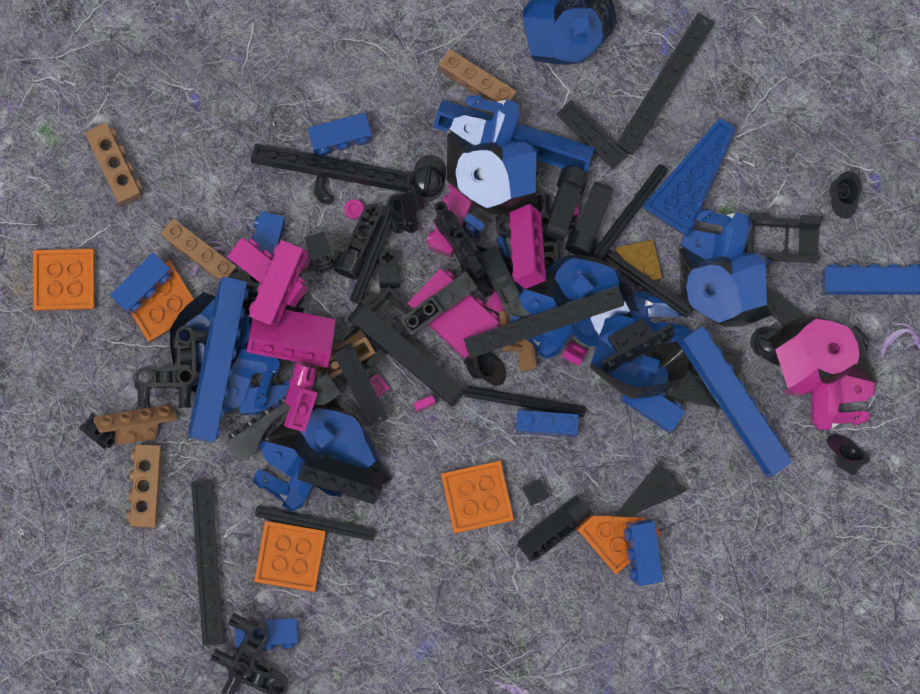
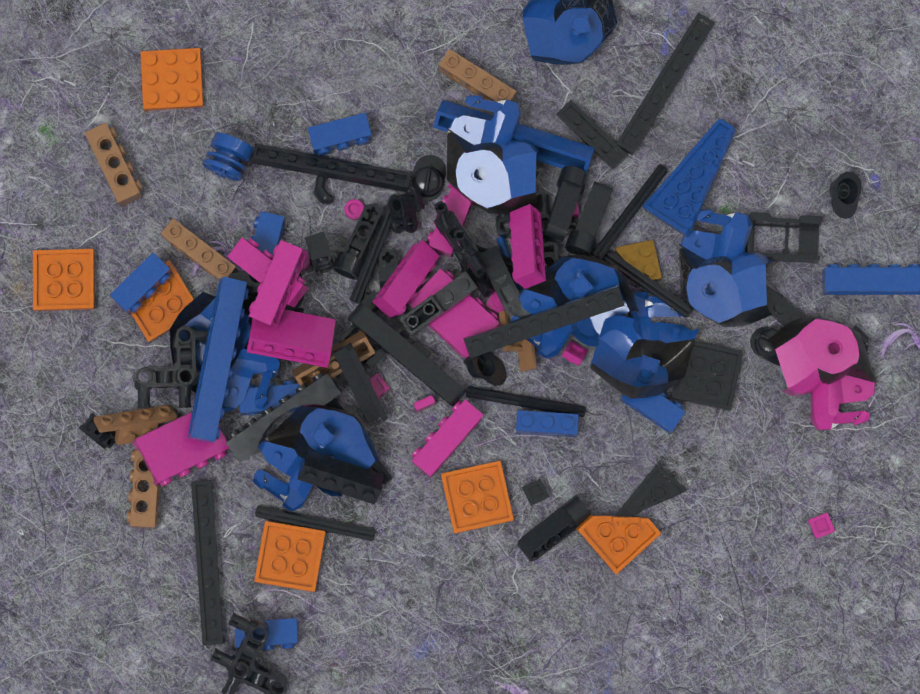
dark pink plate [284,363,318,432] -> none
blue plate [464,213,485,239] -> none
black bracket [600,318,674,373] -> none
blue brick [624,518,663,586] -> none
blue brick [677,326,792,477] -> none
black piece [827,434,870,475] -> none
none -> dark pink panel [132,412,230,487]
none -> orange plate [141,48,204,111]
none -> blue wheel [202,132,254,181]
none -> dark pink brick [372,240,439,318]
none -> dark pink brick [412,400,484,479]
none -> dark pink plate [808,513,835,539]

